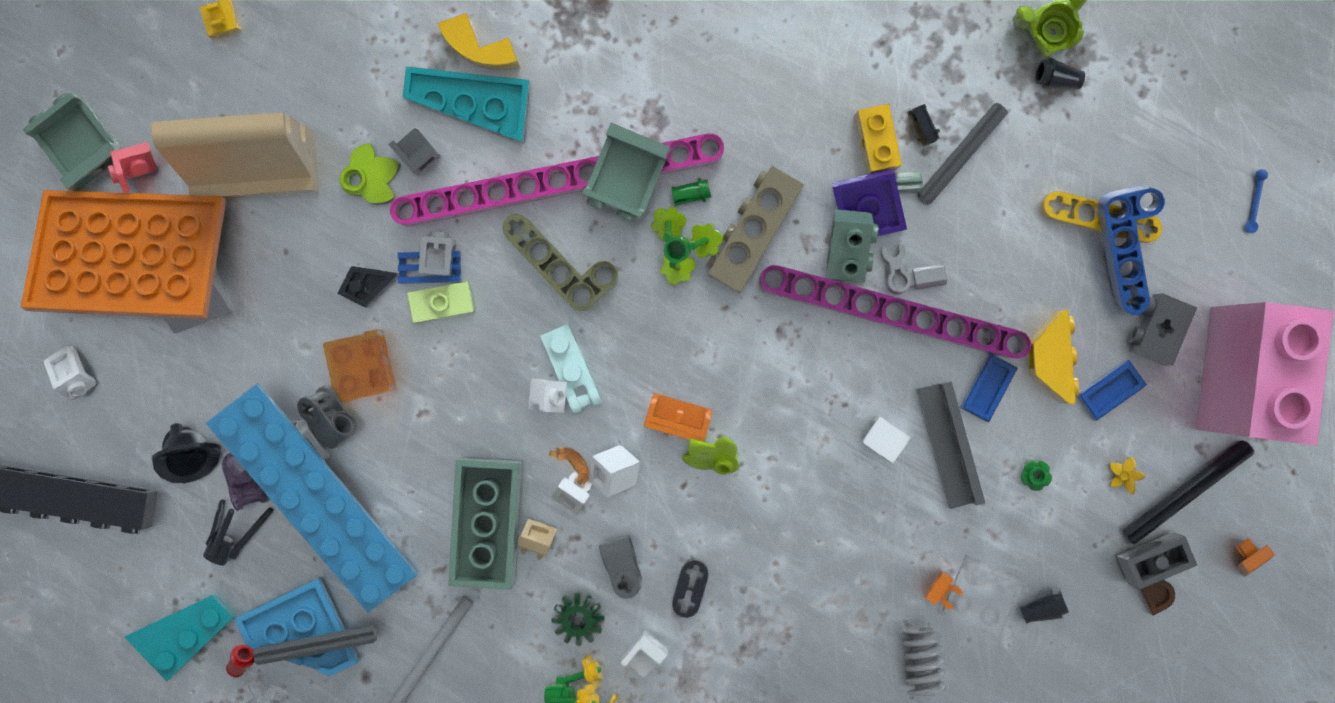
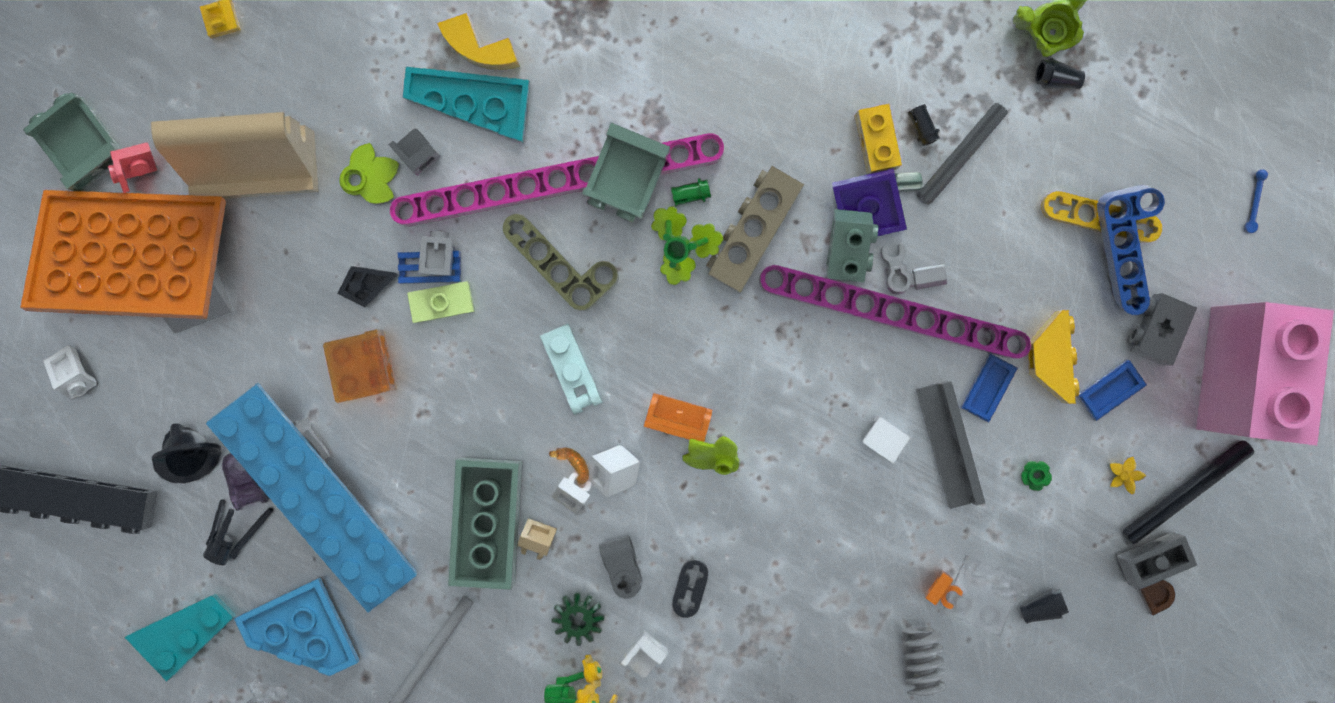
red pin [226,645,254,678] -> none
dark grey axle [253,625,377,665] -> none
dark grey piece [297,385,357,449] -> none
white bracket [528,378,567,413] -> none
orange tile [1235,538,1275,577] -> none

